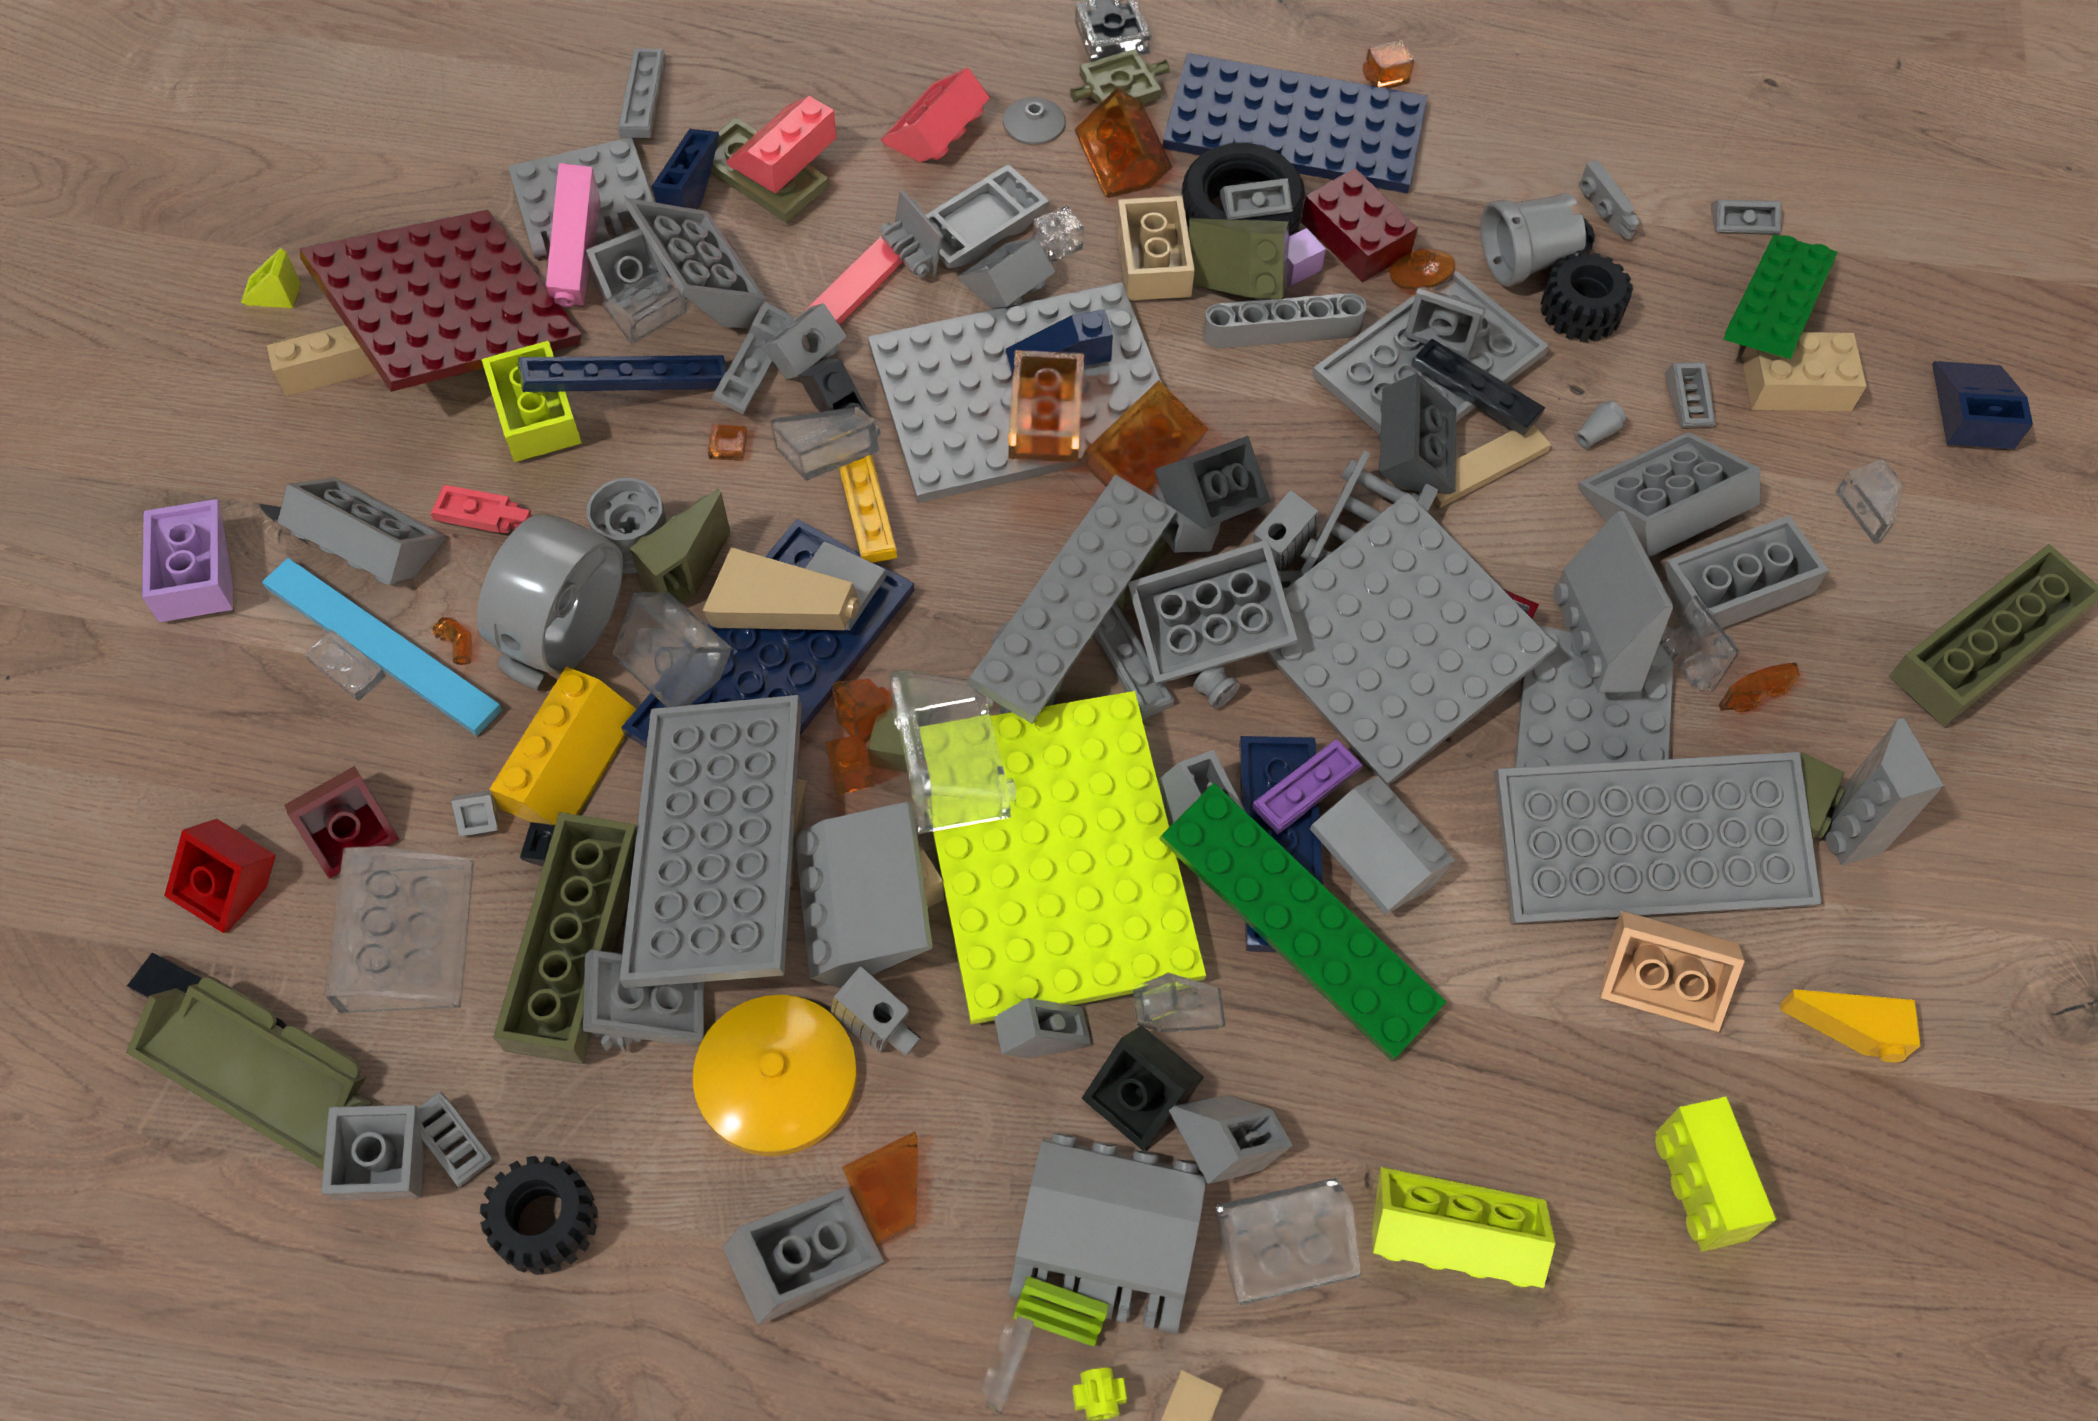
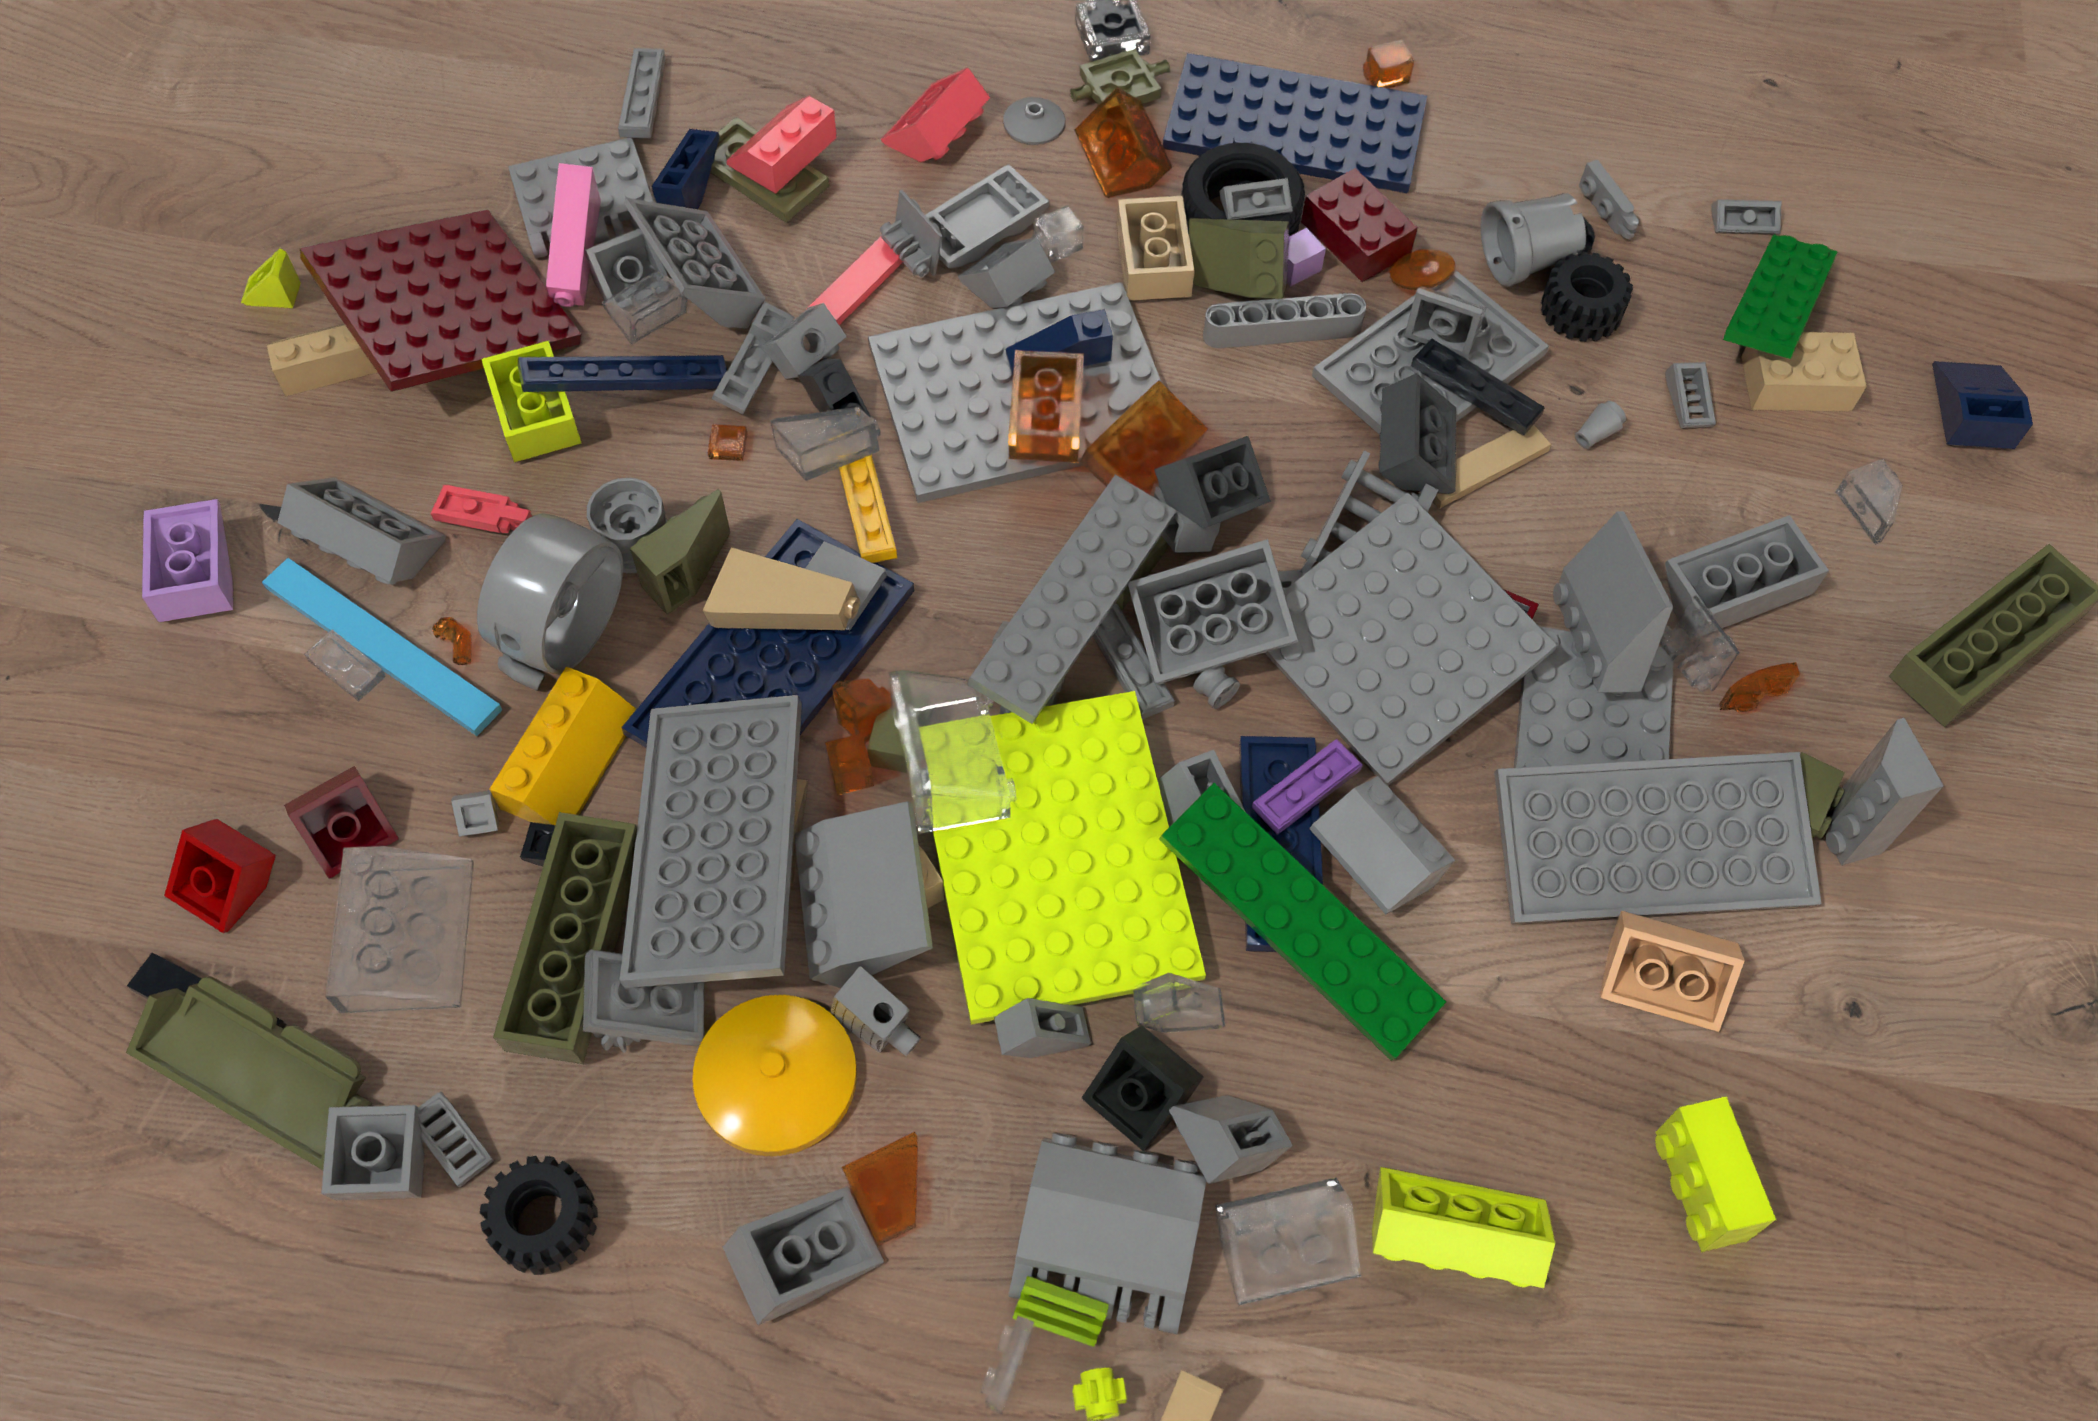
clear slope [611,592,732,707] -> none
light grey torso [1253,490,1318,571] -> none
light grey slope [1578,432,1760,557] -> none
yellow slope [1780,989,1920,1063] -> none

